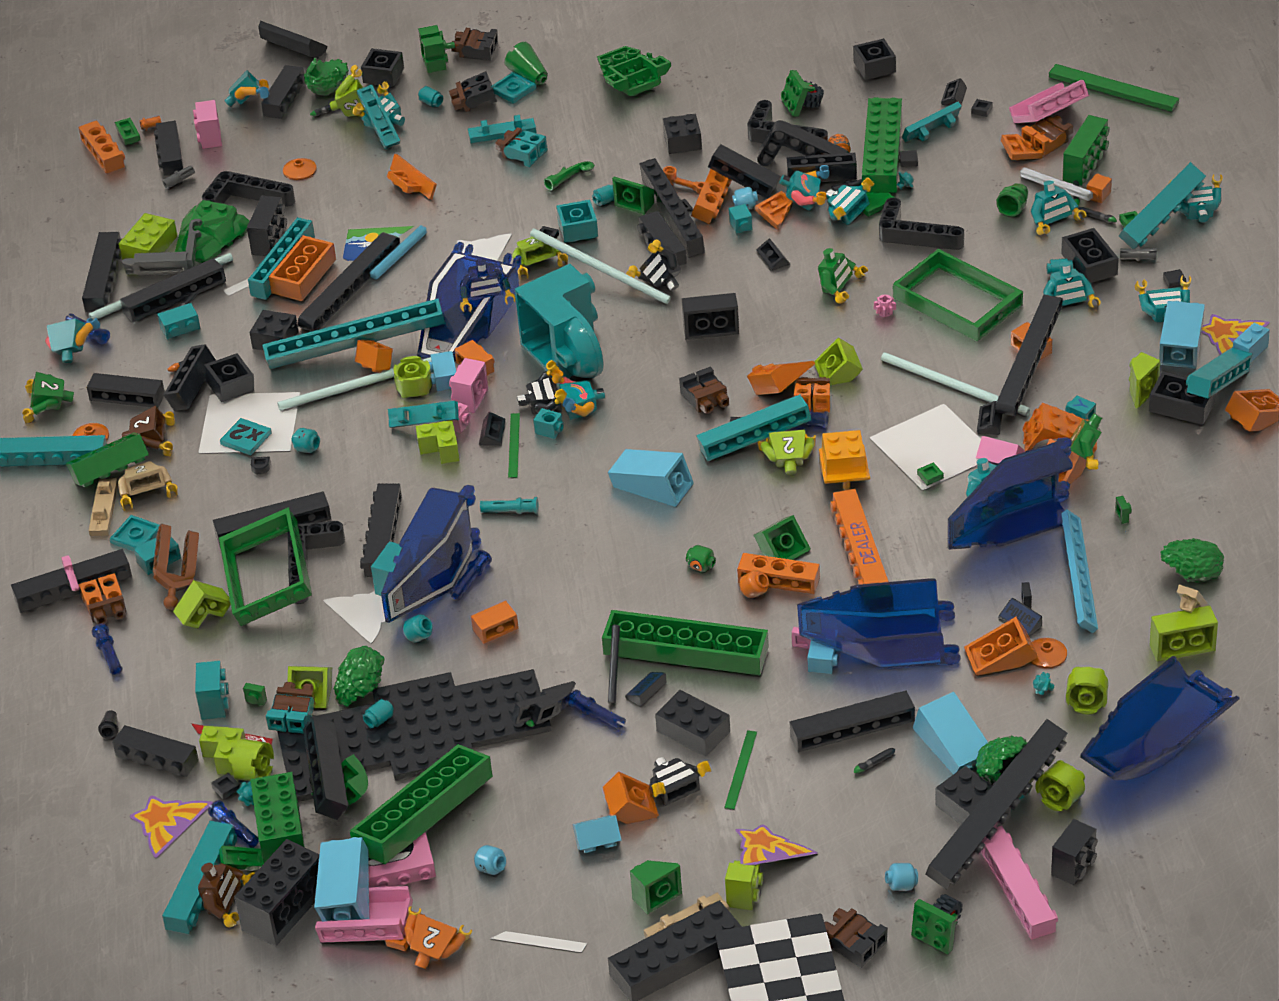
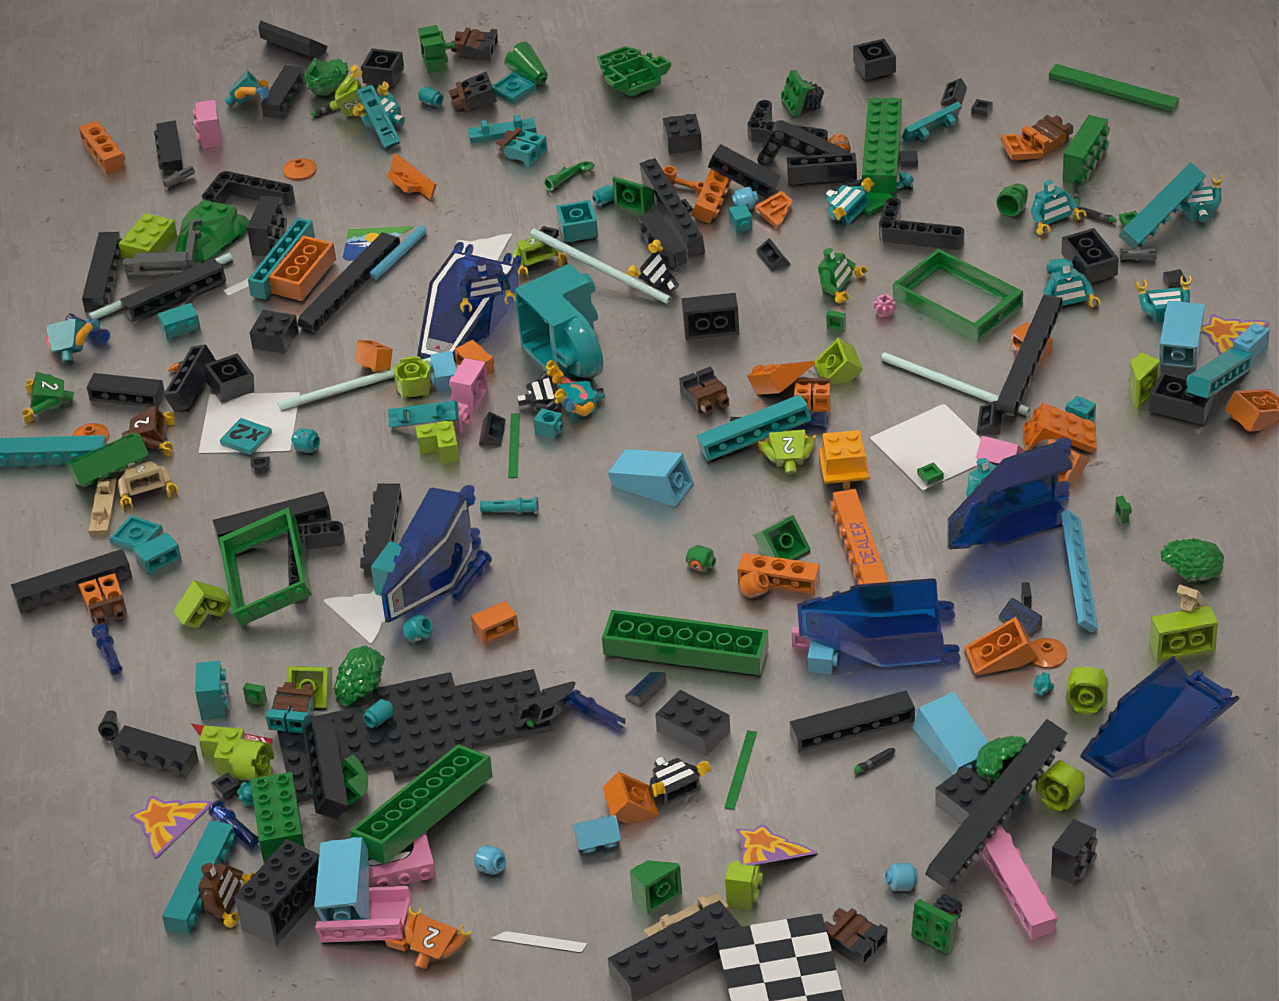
bright pink bar [61,555,79,591] -> none
green plate [115,118,141,145] -> none
orange pin [139,116,161,131] -> none
dark orange piece [153,524,199,610] -> none
green plate [219,846,264,871] -> none
teal brick [263,299,445,369] -> none
black bar [608,625,620,704] -> none
torso [779,165,829,211] -> none
bright pink panel [1009,80,1089,123] -> none
light grey axle [1020,167,1093,201] -> none
green torso [1067,413,1103,470] -> none
orange brick [1086,174,1112,204] -> none
none -> green tile [826,310,846,332]

